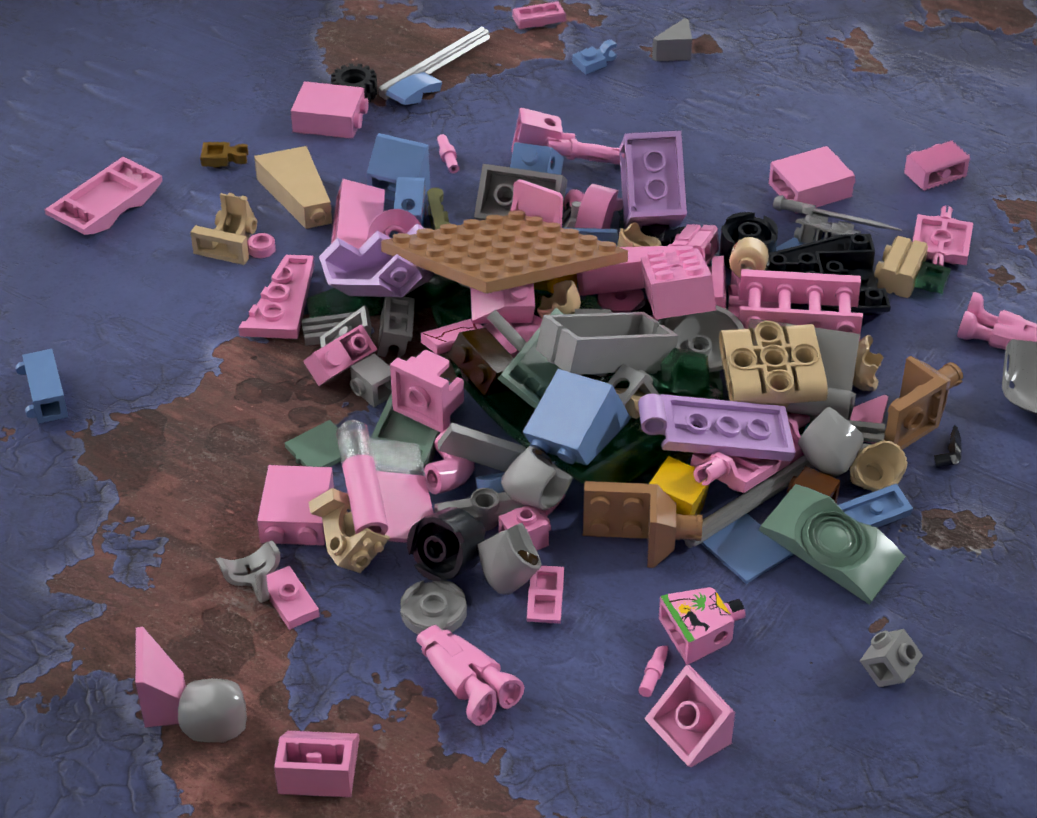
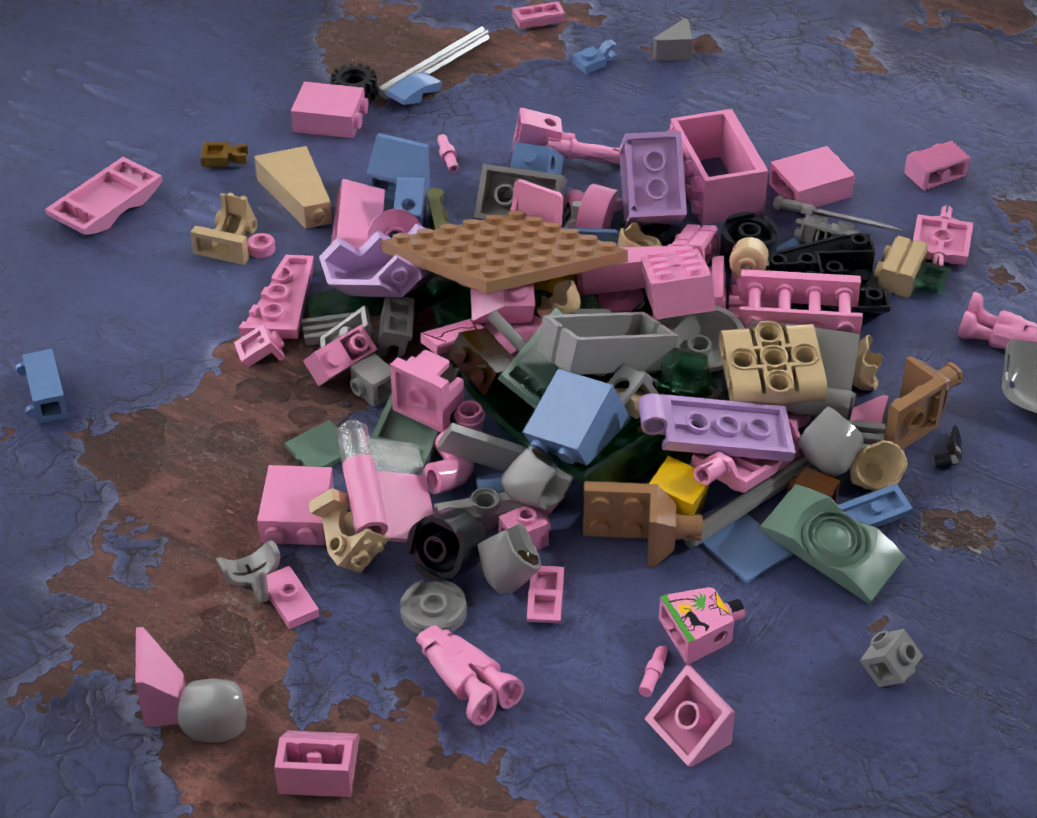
none -> bright pink bracket [234,324,285,368]
none -> bright pink cone [454,400,485,432]
none -> bright pink hose [667,109,768,225]

